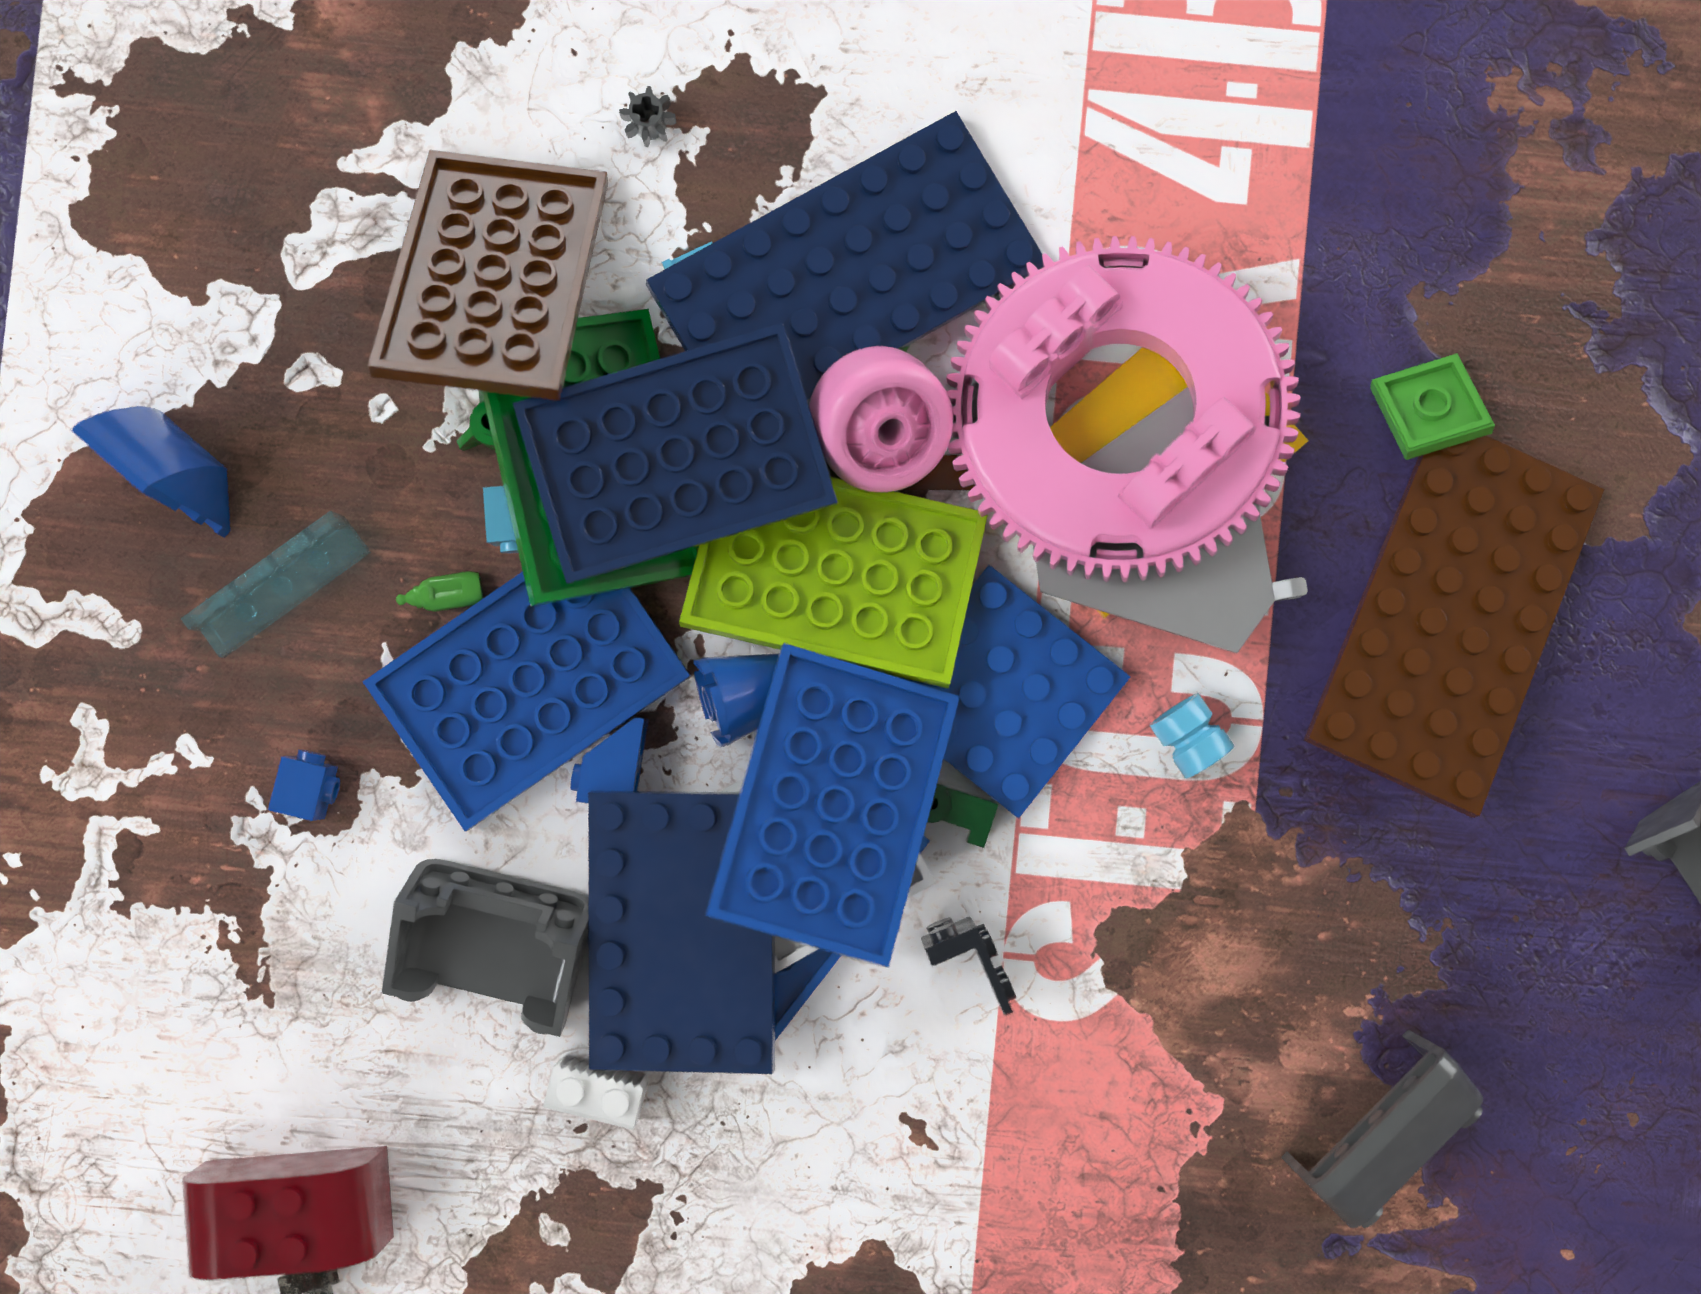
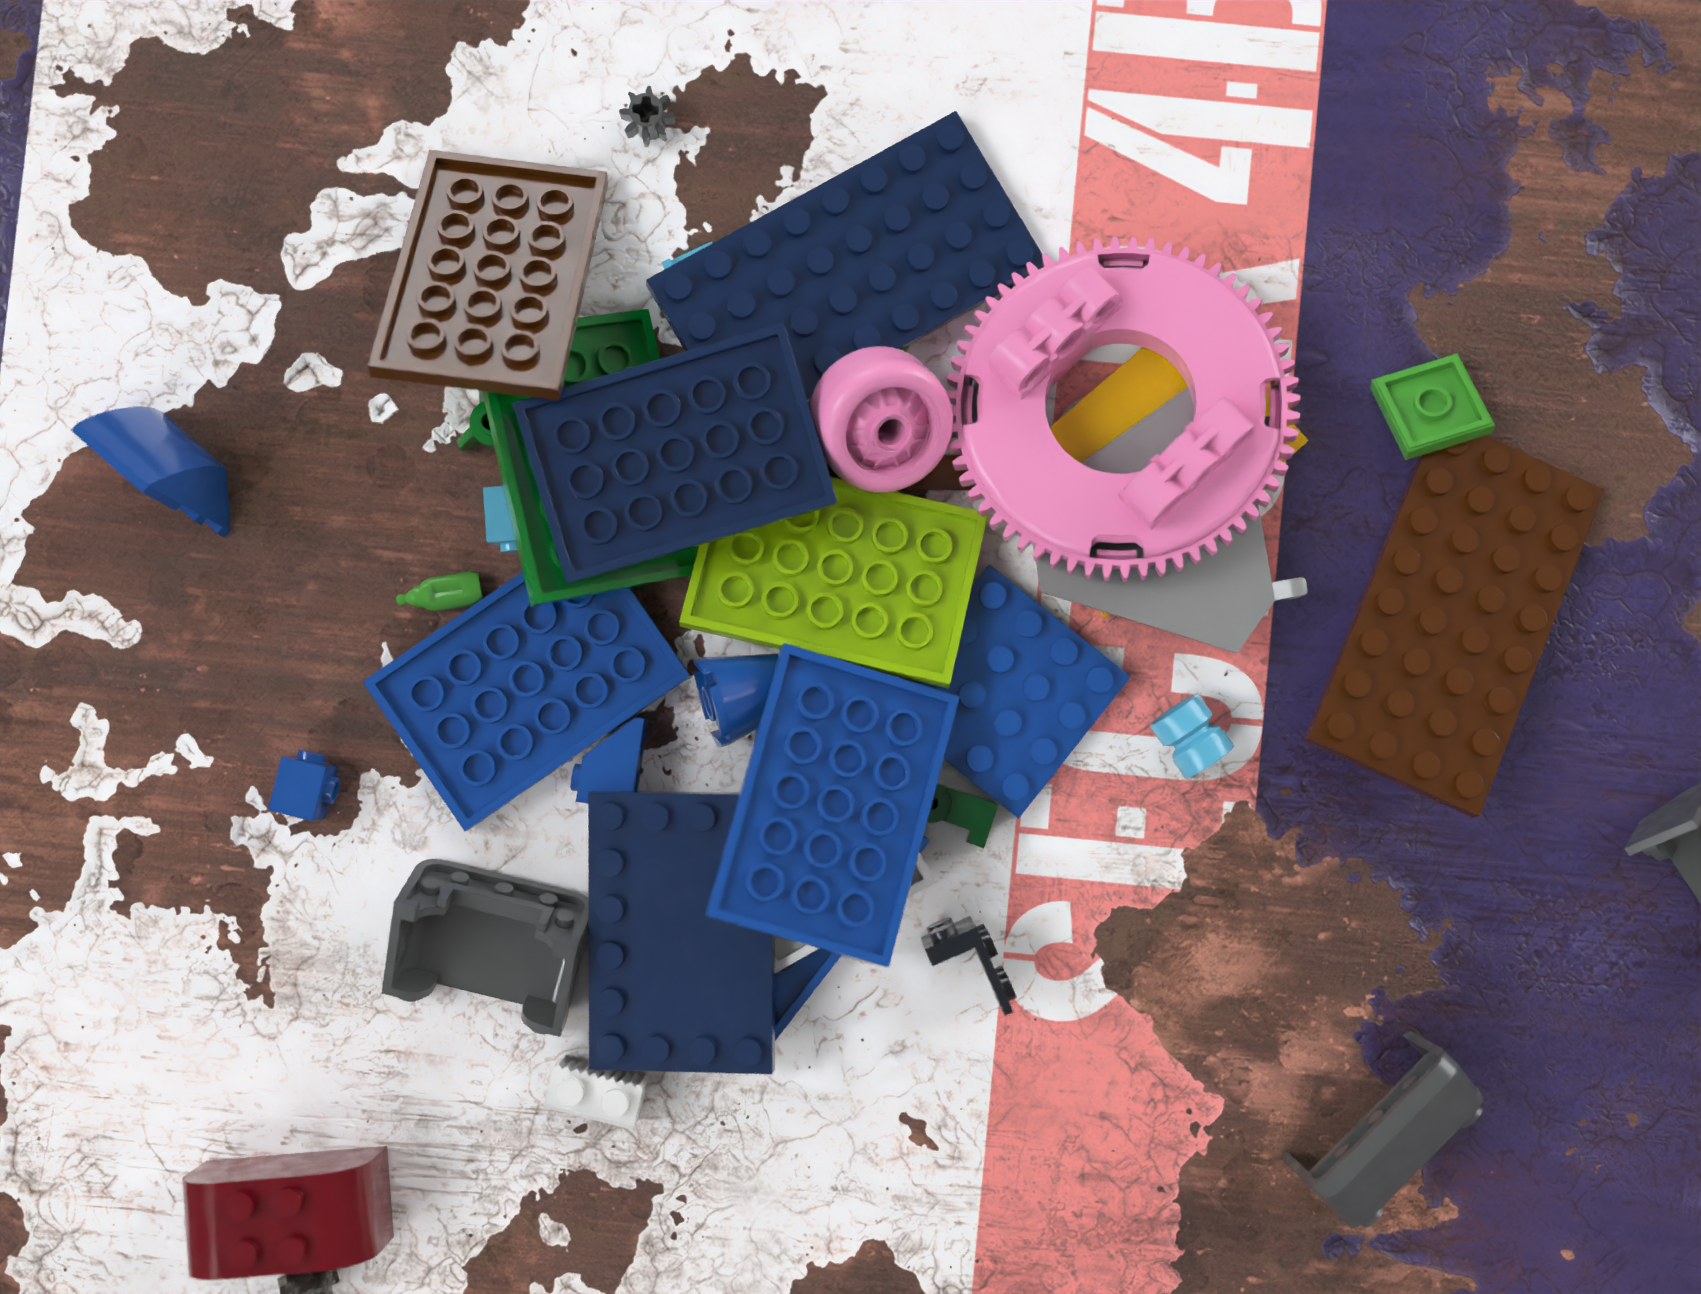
clear light blue fence [181,511,371,658] -> none

